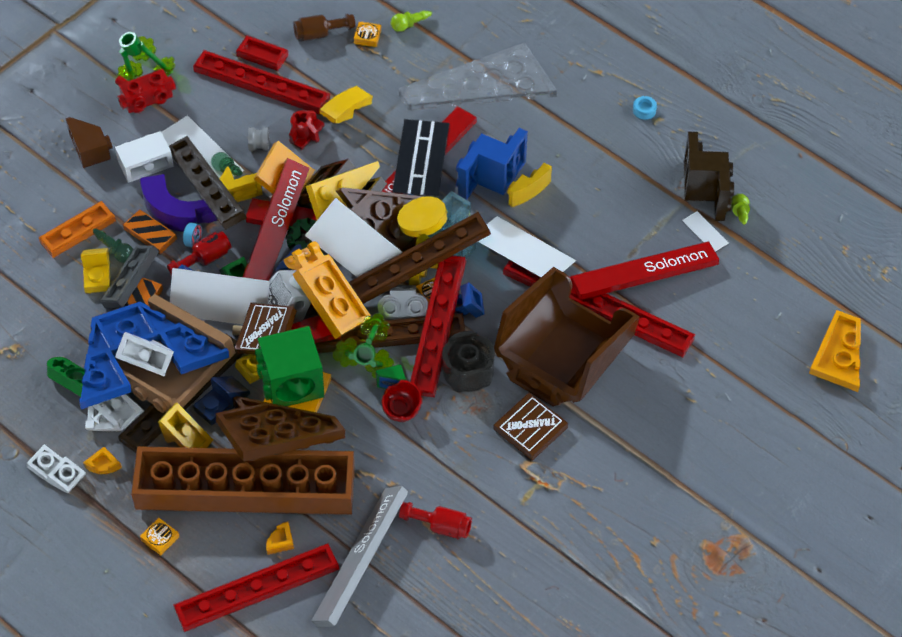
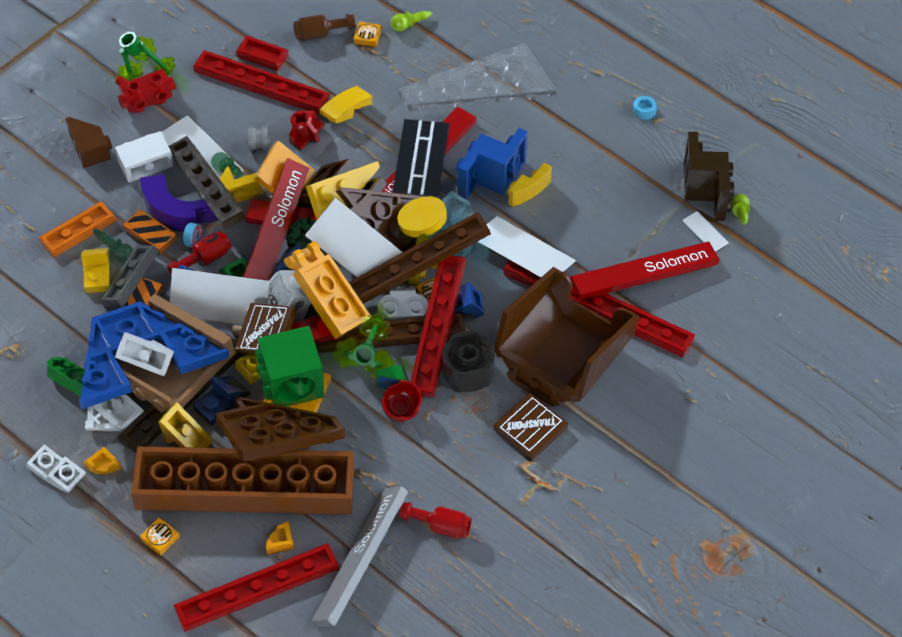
light orange wing [809,310,861,392] -> none

